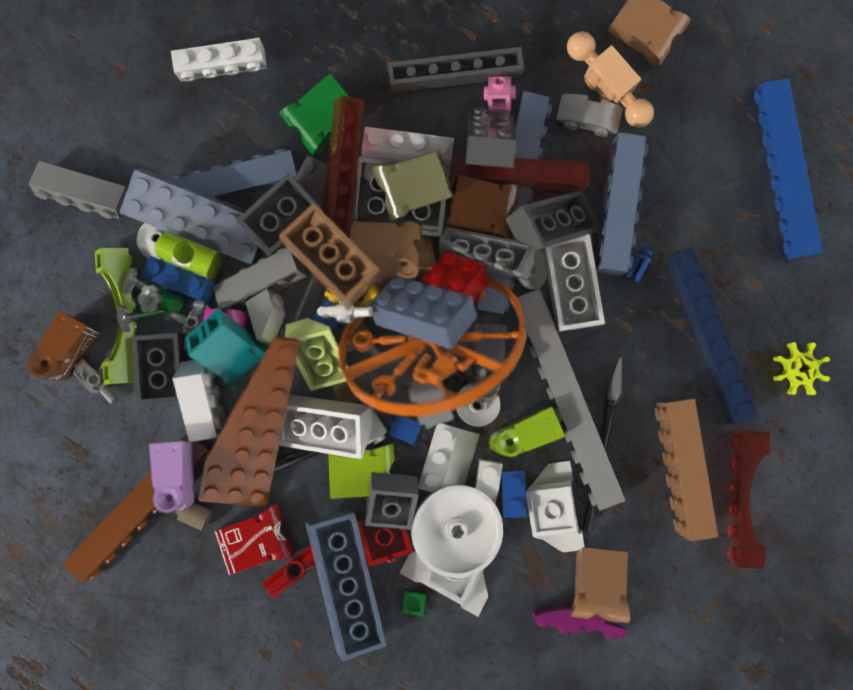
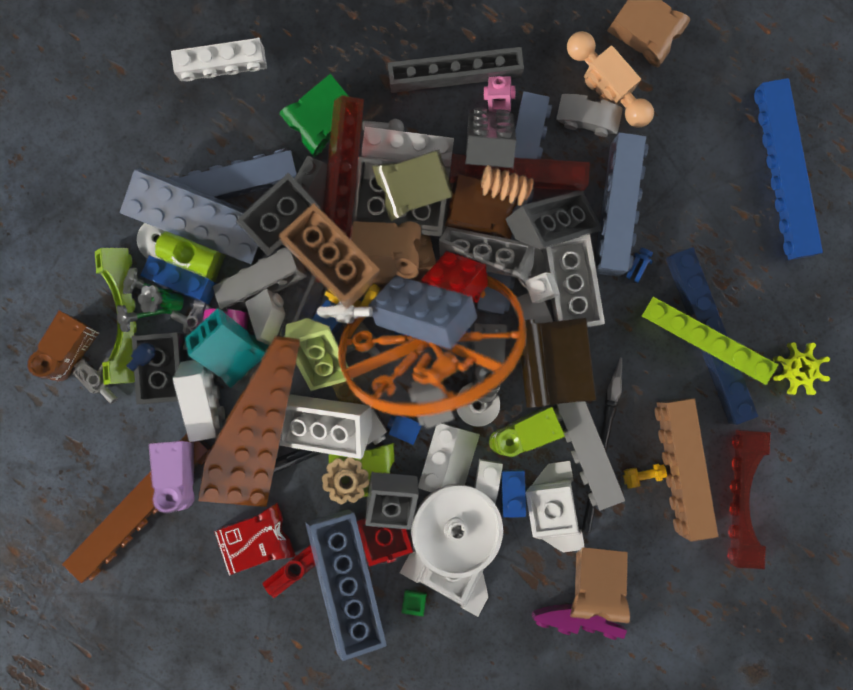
light grey brick [28,161,127,219] -> none
dark tan brick [175,502,212,531] -> none
none -> dark blue cylinder [126,343,155,372]
none -> tan plant [322,457,369,504]
none -> light grey bar [362,119,404,131]
none -> light nougat piece [481,166,533,206]
none -> dark brown door [517,318,596,408]
none -> white brick [525,273,560,303]
none -> yellow bar [623,464,667,488]
none -> lime arch [642,297,778,385]

